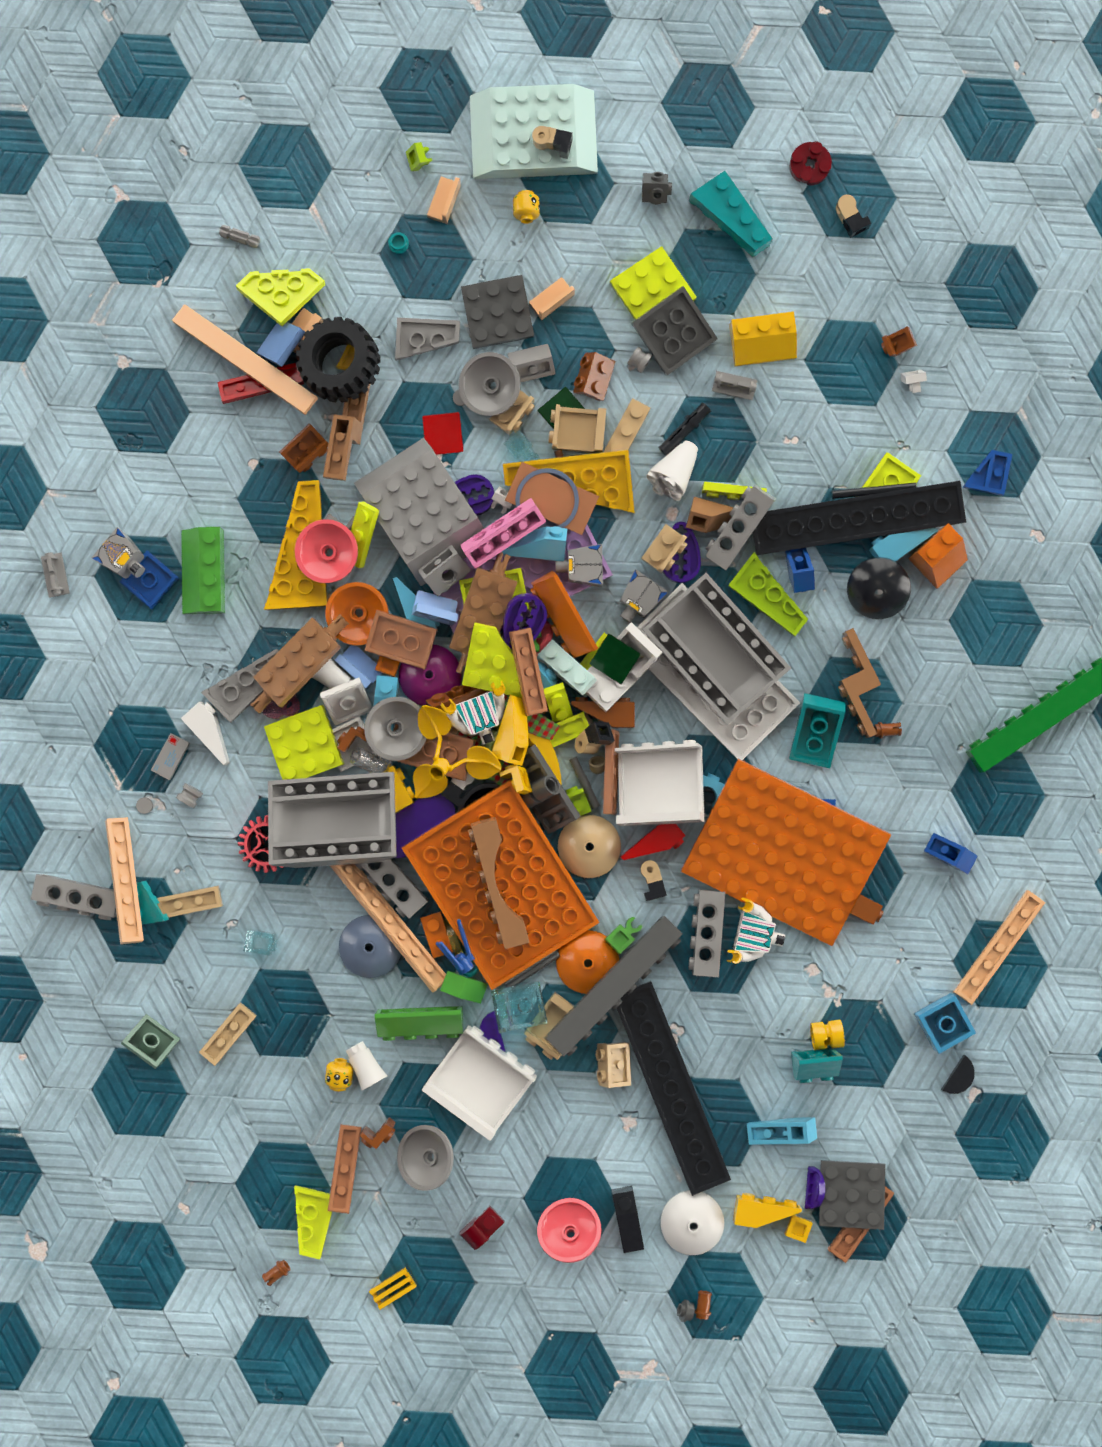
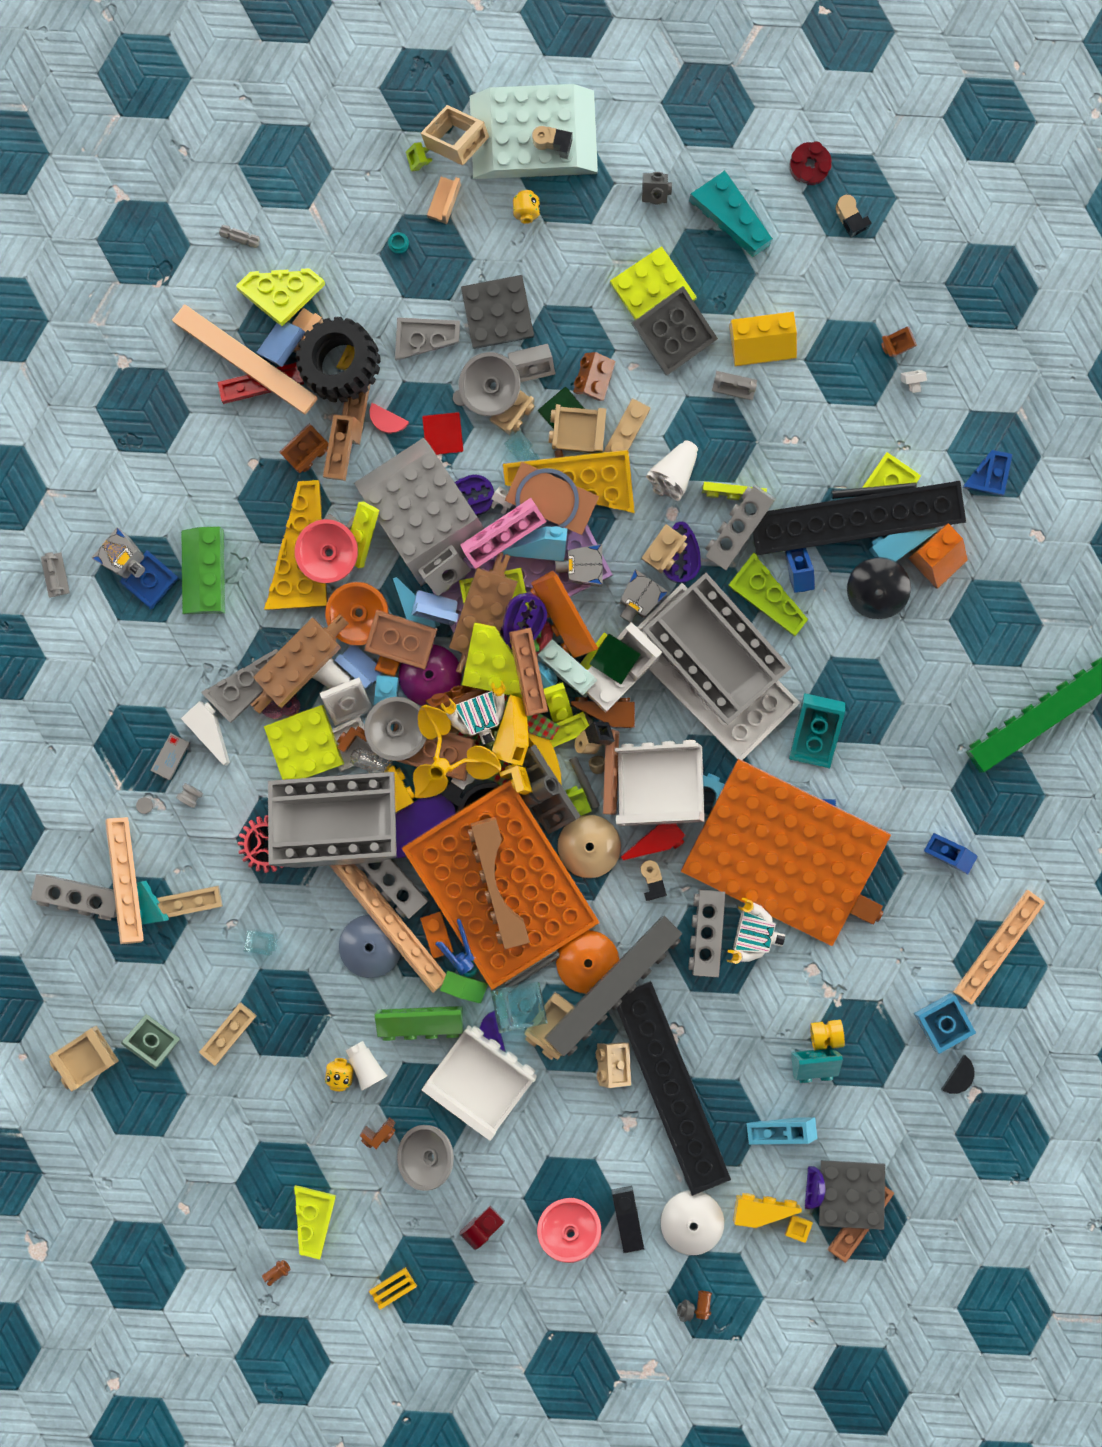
nougat tile [328,1124,362,1214] -> none
clear yellow tile [444,919,463,956] -> none
light nougat panel [529,277,575,320] -> none
bright green plate [604,917,642,955] -> none
light grey wheel [627,346,652,373] -> none
black pin [658,402,711,456] -> none
medium nougat slope [686,497,734,533] -> none
medium nougat bracket [838,628,881,738] -> none
dark orange pin [874,722,902,739] -> none
none -> tan panel [49,1025,119,1092]
none -> coral tile [369,403,409,434]
none -> tan window [421,105,489,165]

